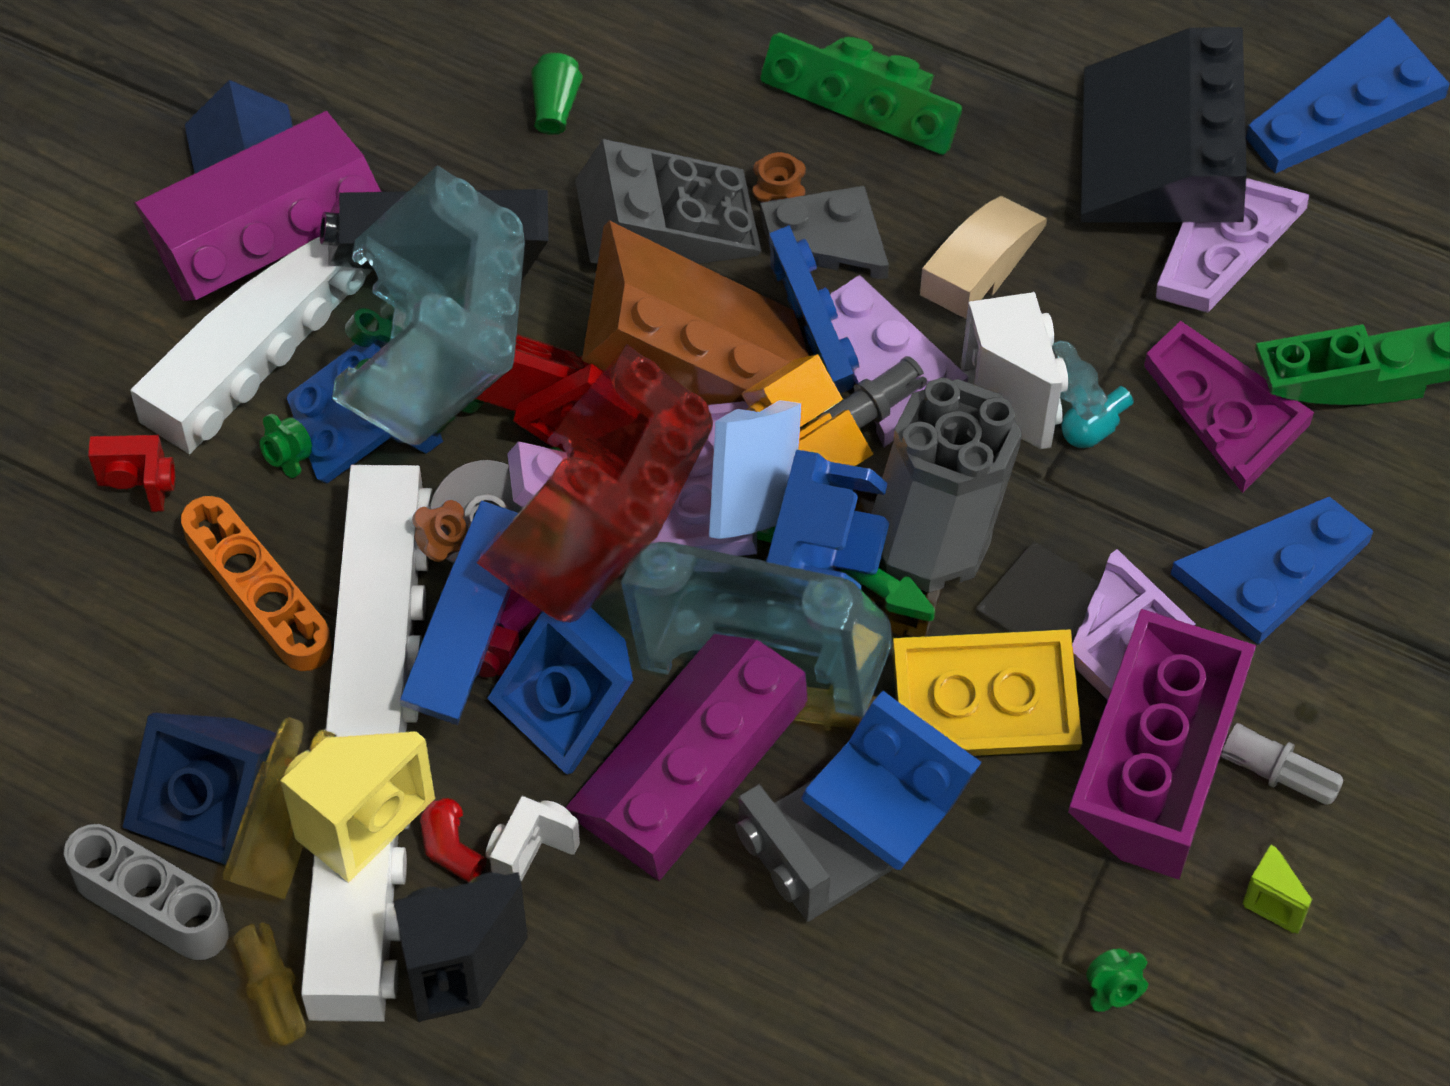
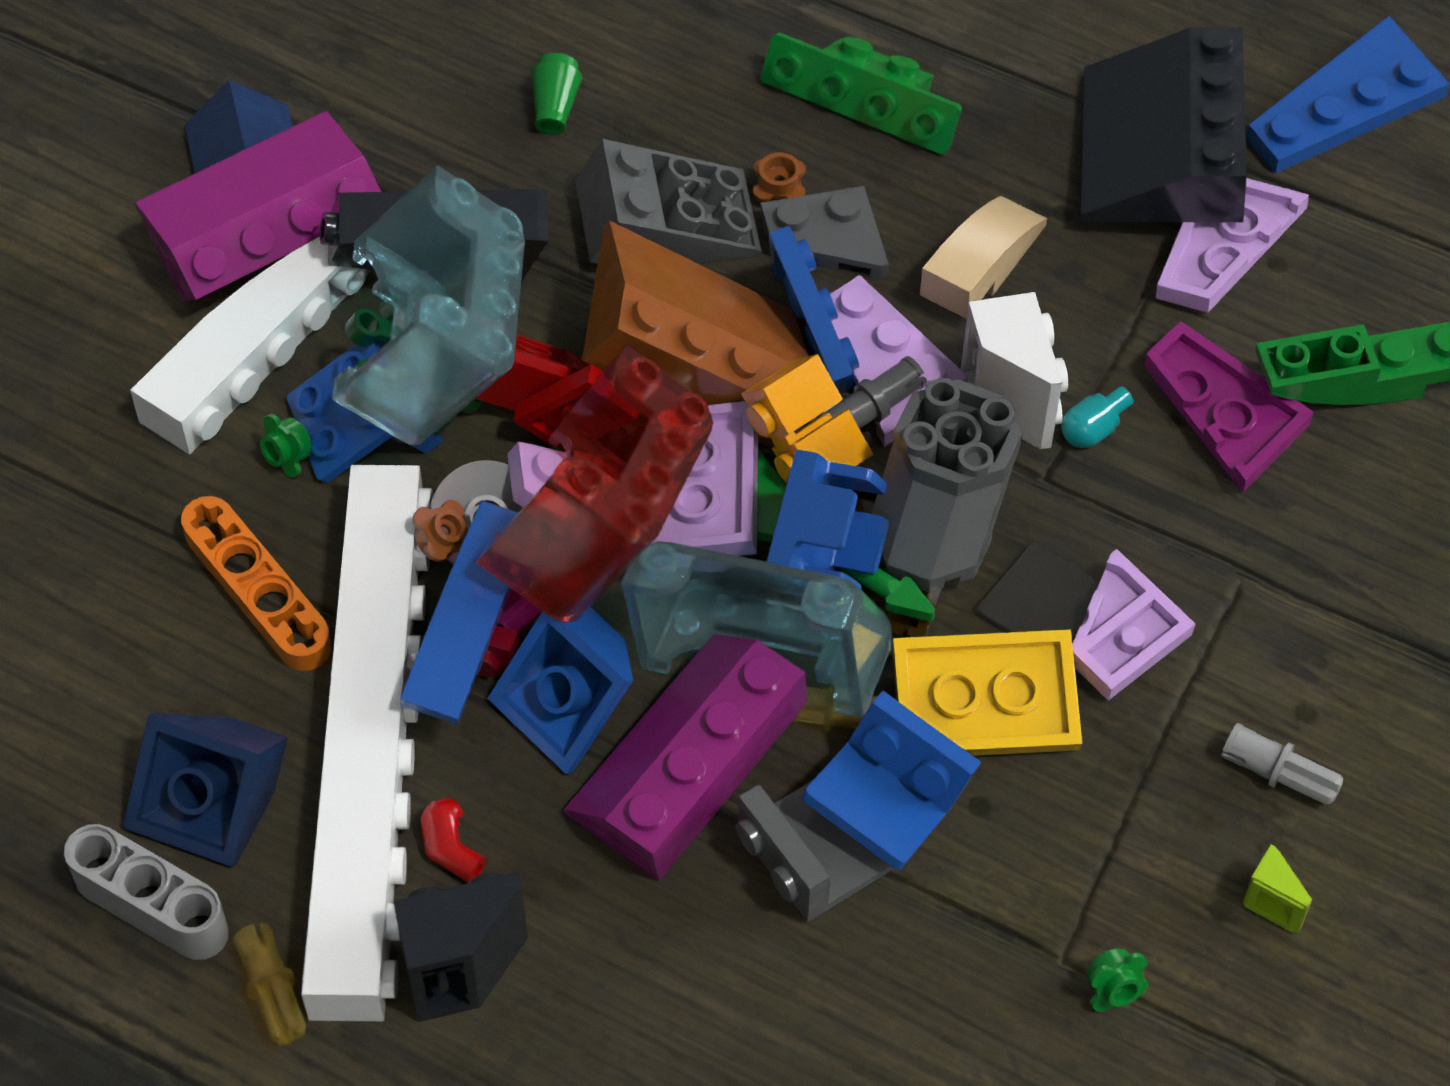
red bracket [88,435,175,512] -> none
clear yellow hinge [223,717,337,899] -> none
light yellow slope [280,732,435,883] -> none
white bracket [486,796,580,882] -> none
light blue slope [709,400,802,539] -> none
clear light blue axle [1051,341,1108,420] -> none
magenta slope [1068,609,1256,880] -> none
blue wing [1171,497,1373,645] -> none

